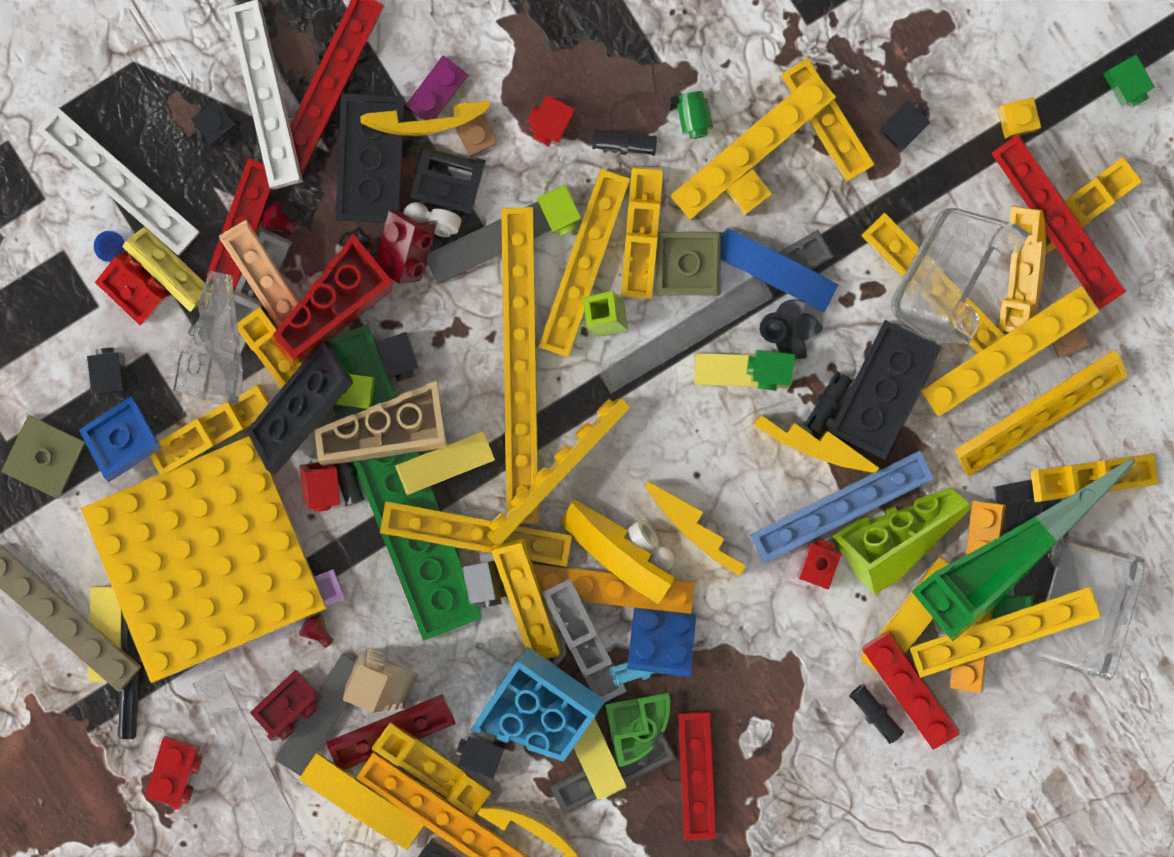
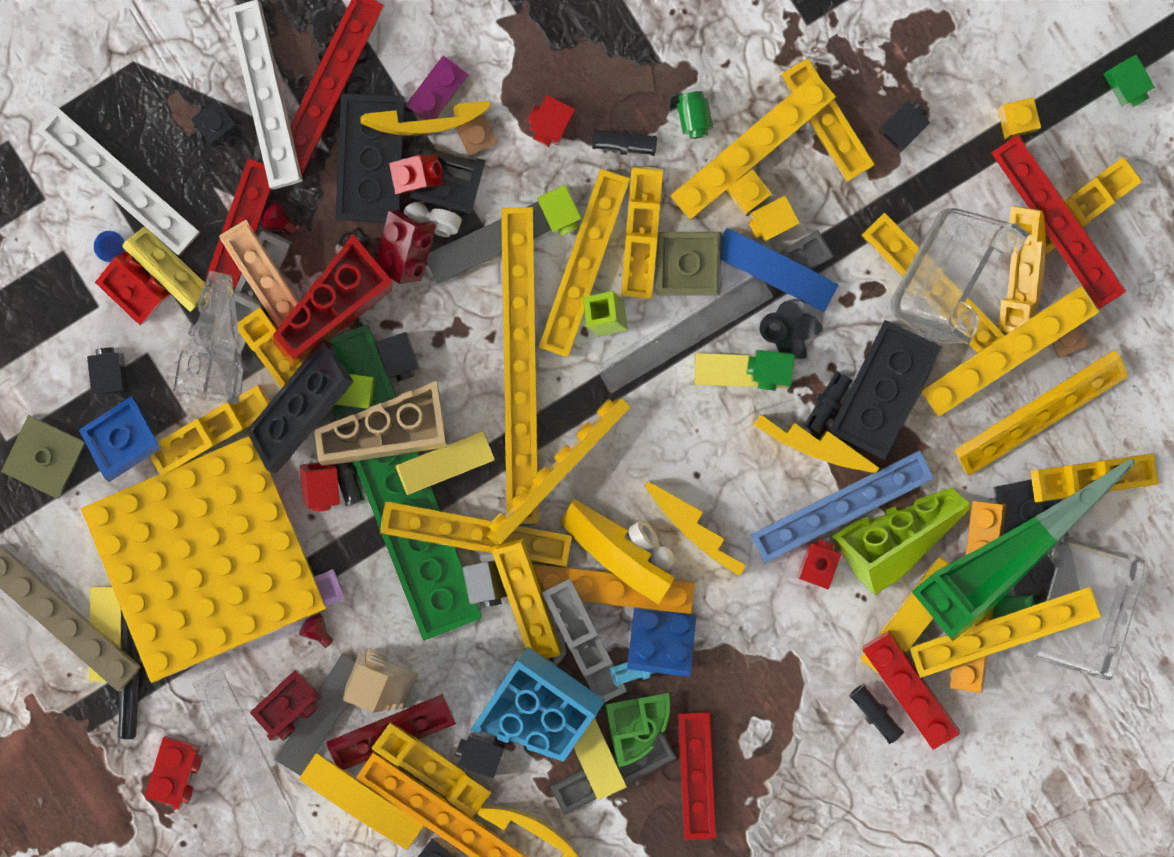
none -> bracket [389,154,443,194]
none -> yellow brick [748,196,800,243]

